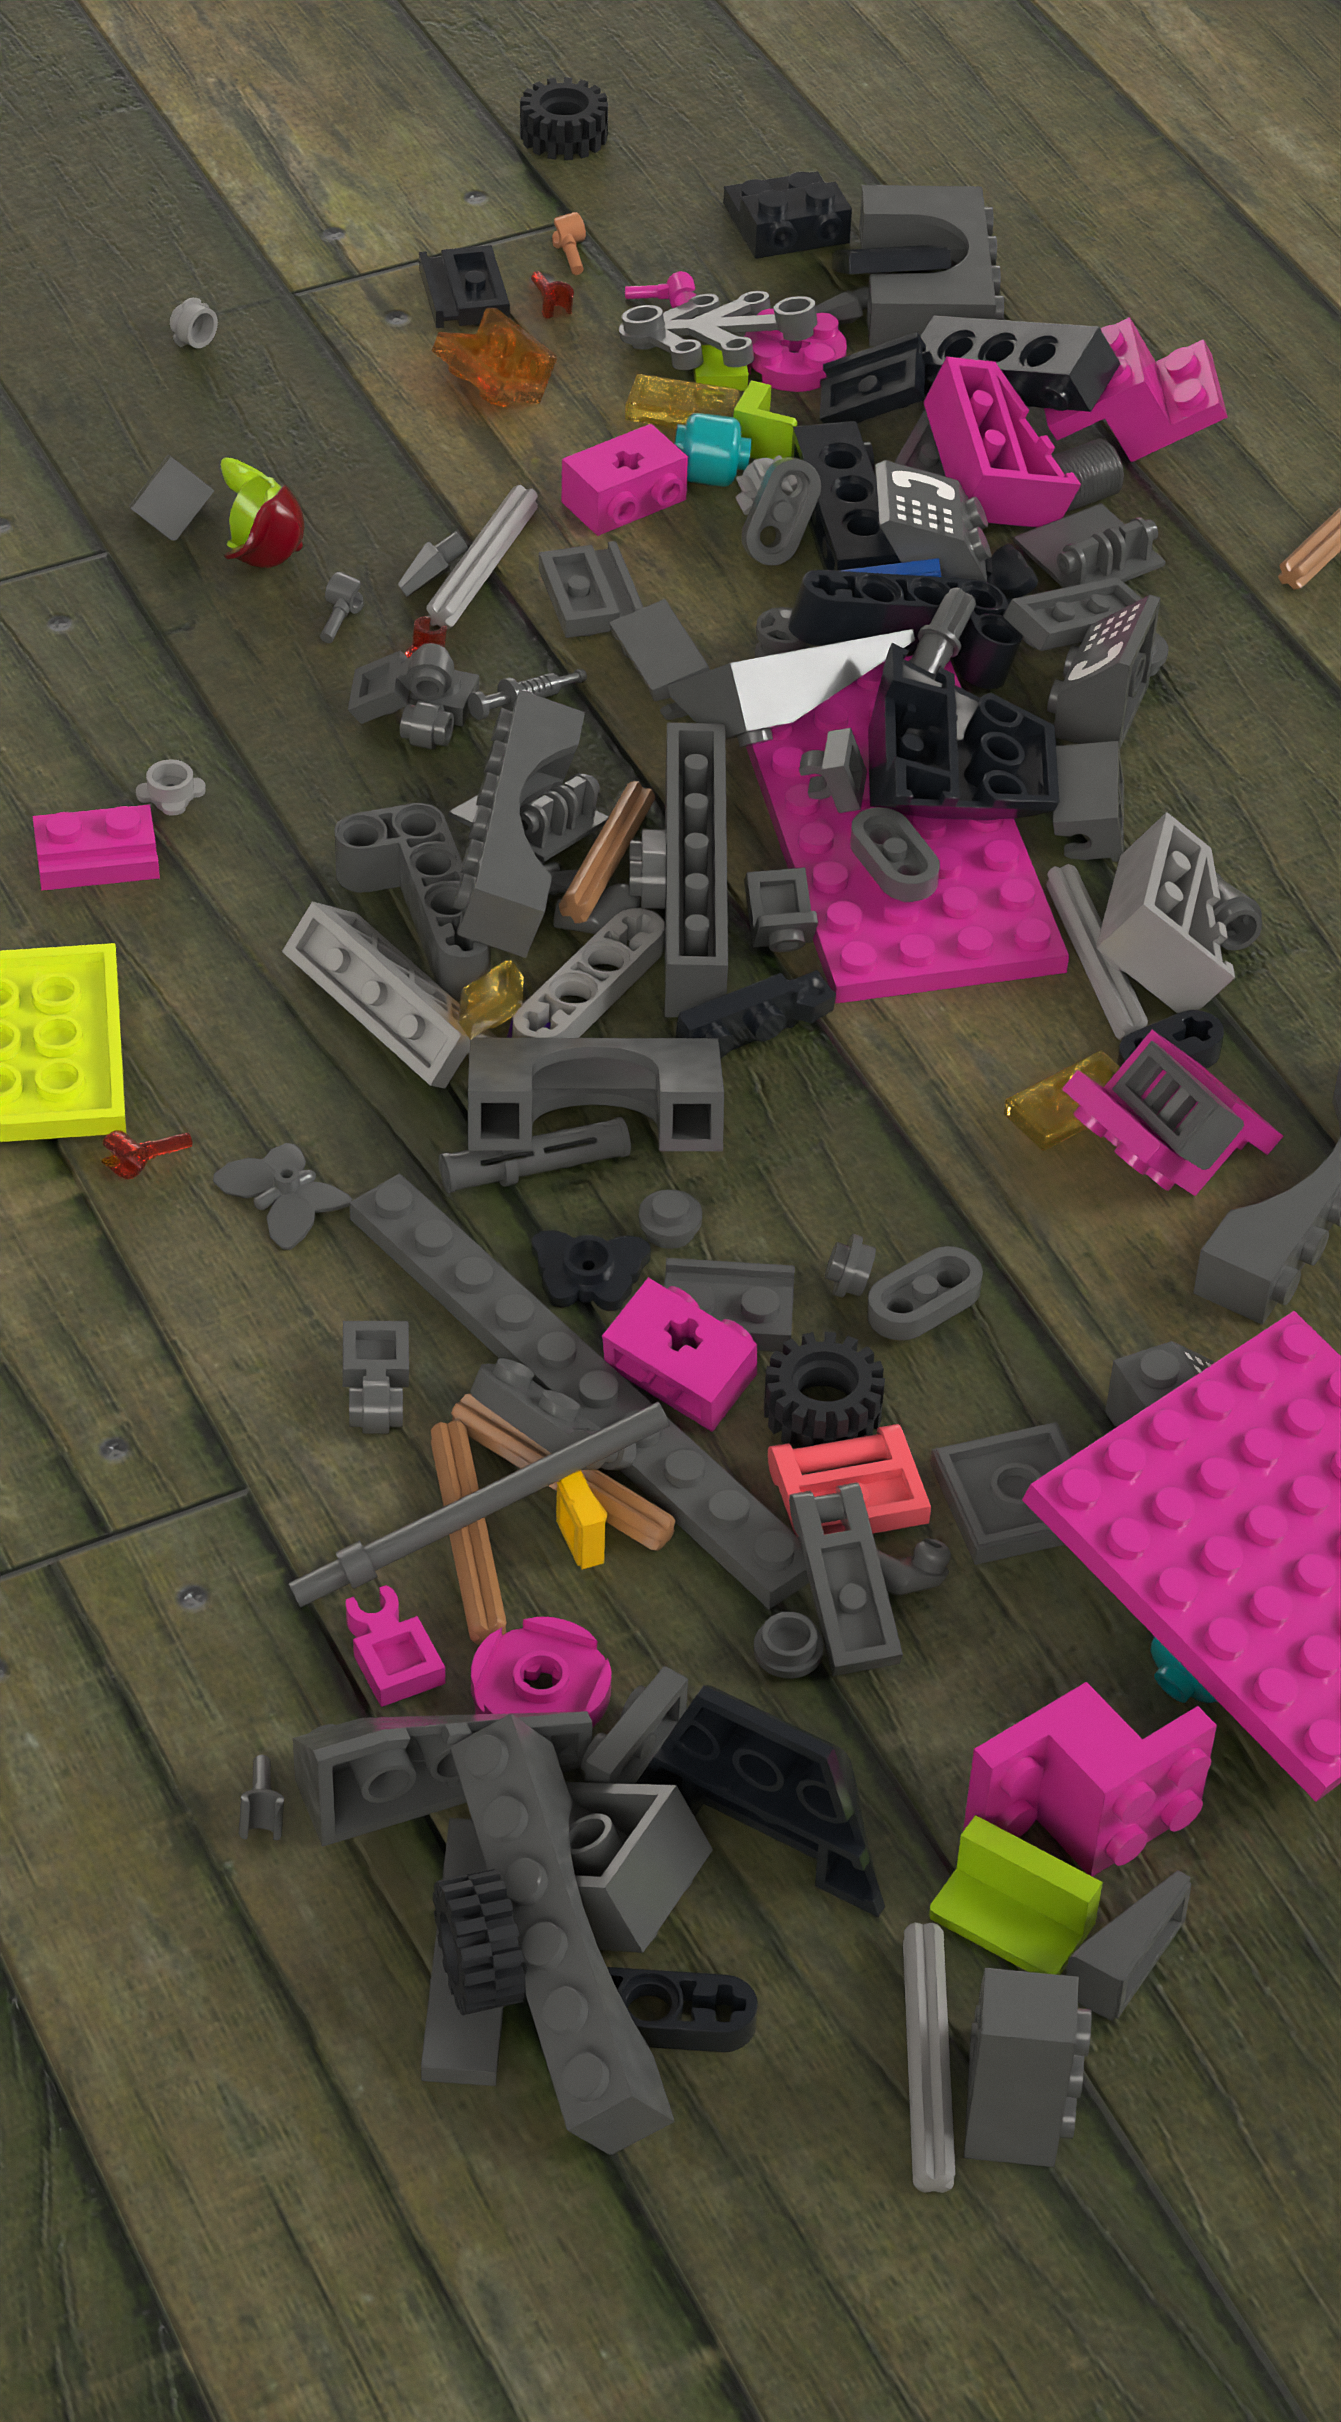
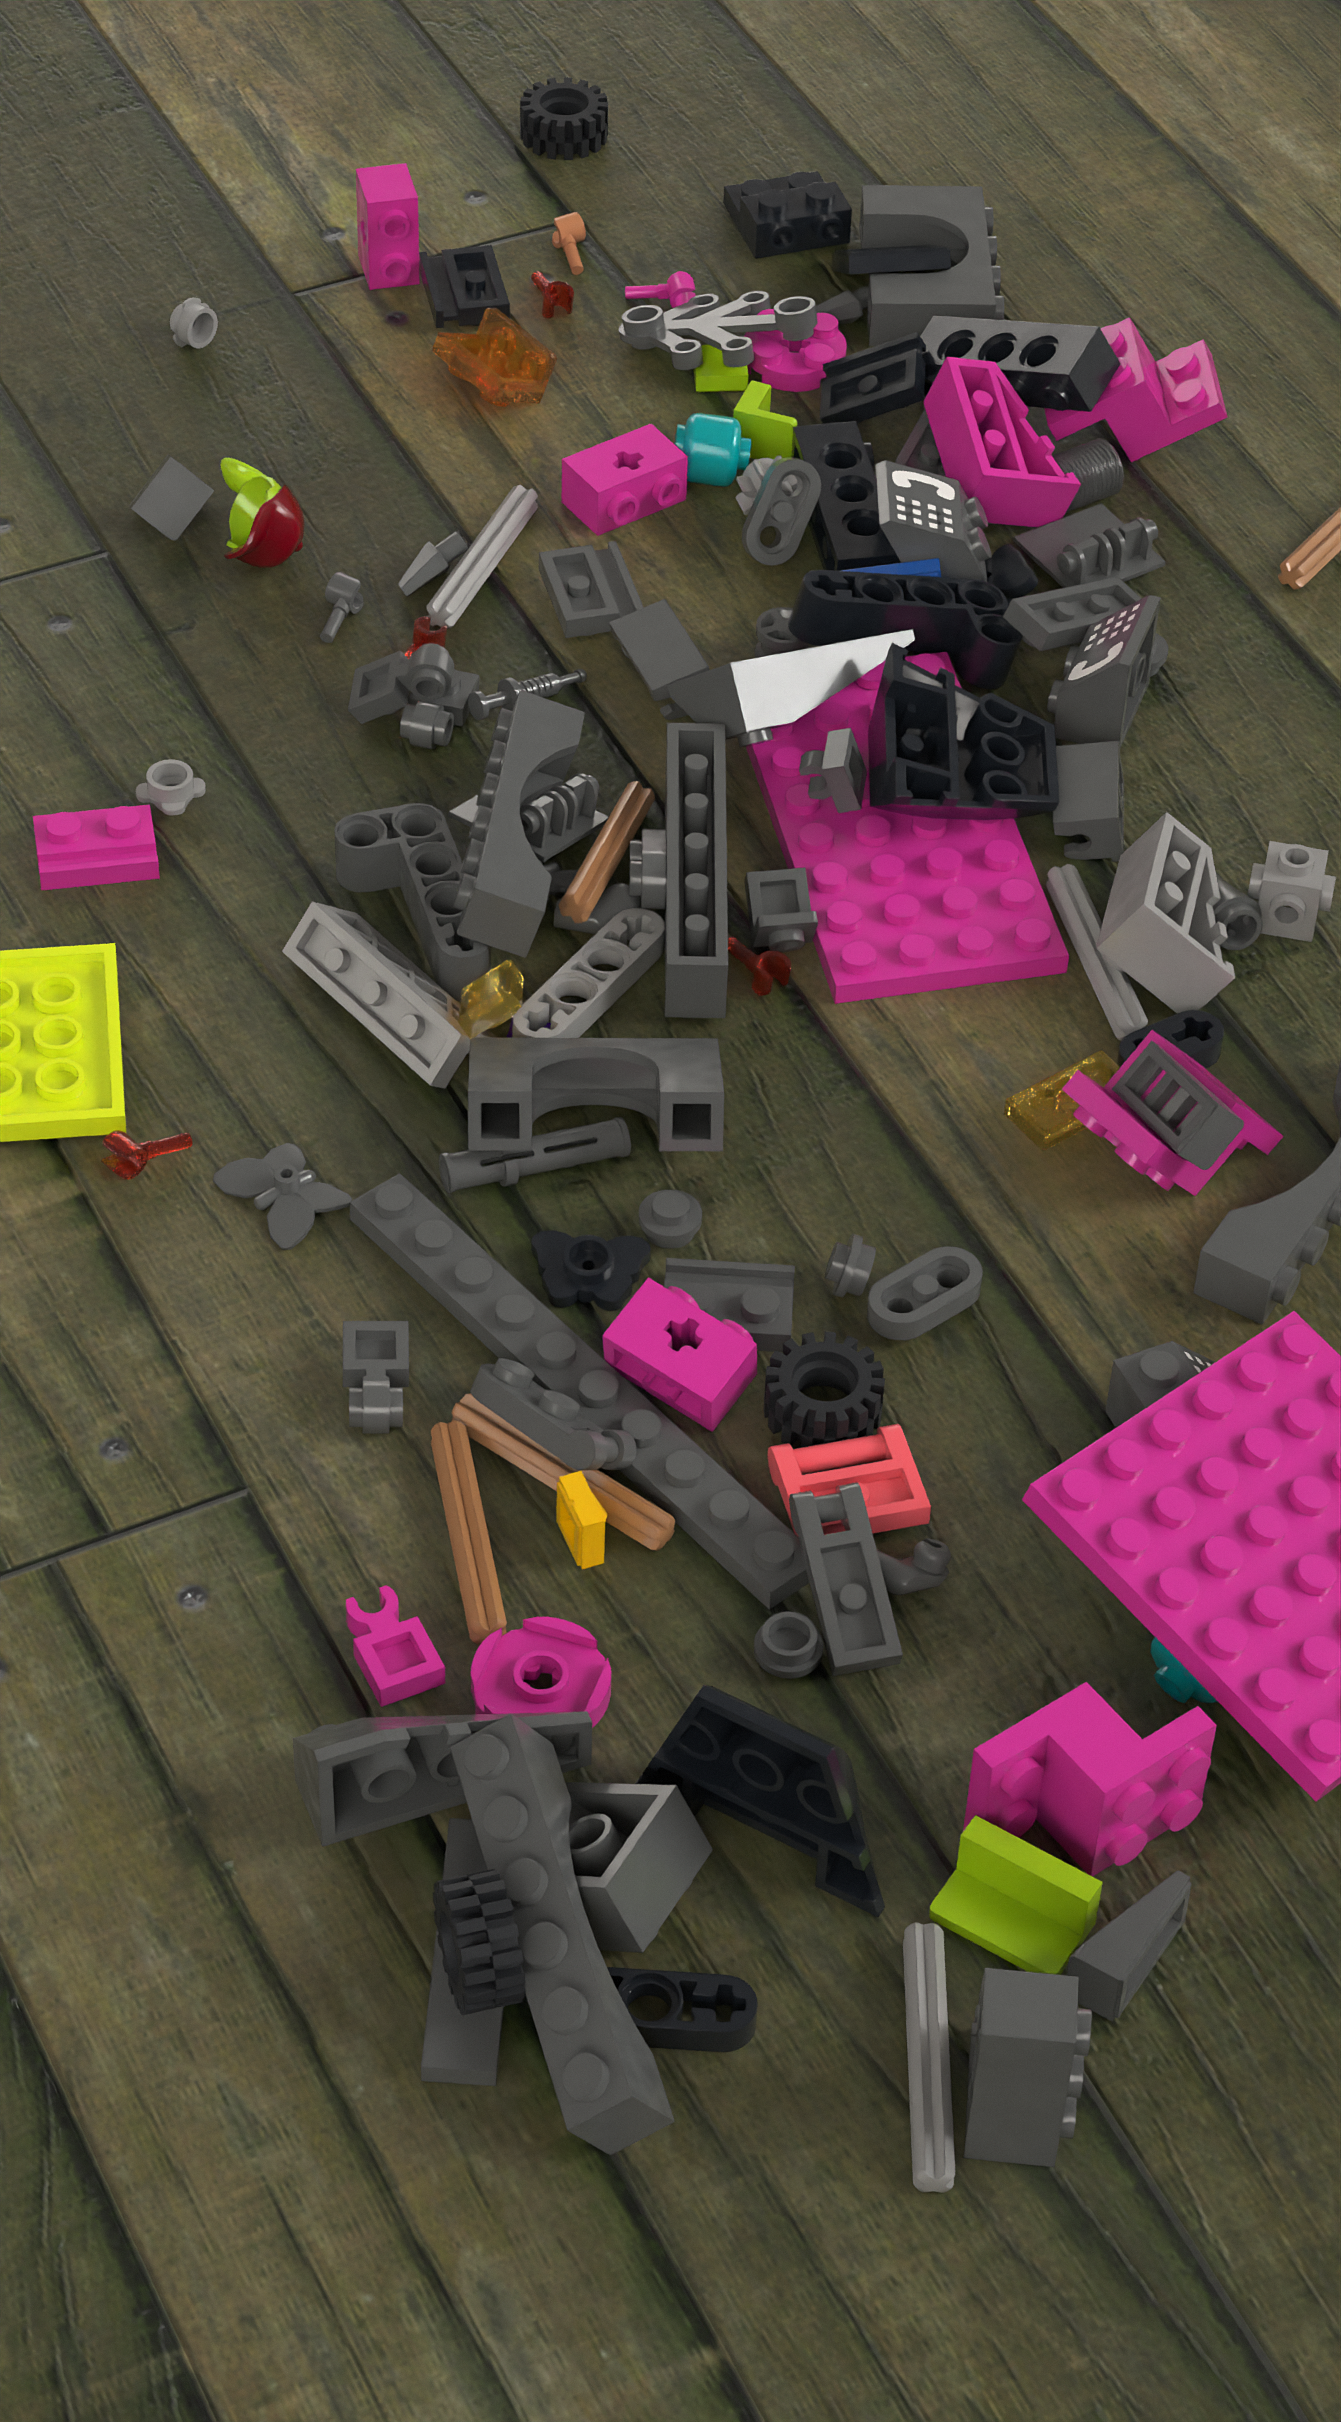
dark grey hand [238,1755,284,1840] -> none
dark grey bar [289,1402,670,1608] -> none
dark grey plate [581,1666,688,1784] -> none
clear yellow plate [625,374,740,430] -> none
black hinge [675,970,836,1059] -> none
dark grey plate [850,807,940,902] -> none
dark grey axle [909,588,976,675] -> none
dark grey tile [930,1422,1073,1565] -> none
none -> dark pink brick [356,163,420,290]
none -> clear red hand [728,936,791,995]
none -> light grey brick [1248,841,1336,942]

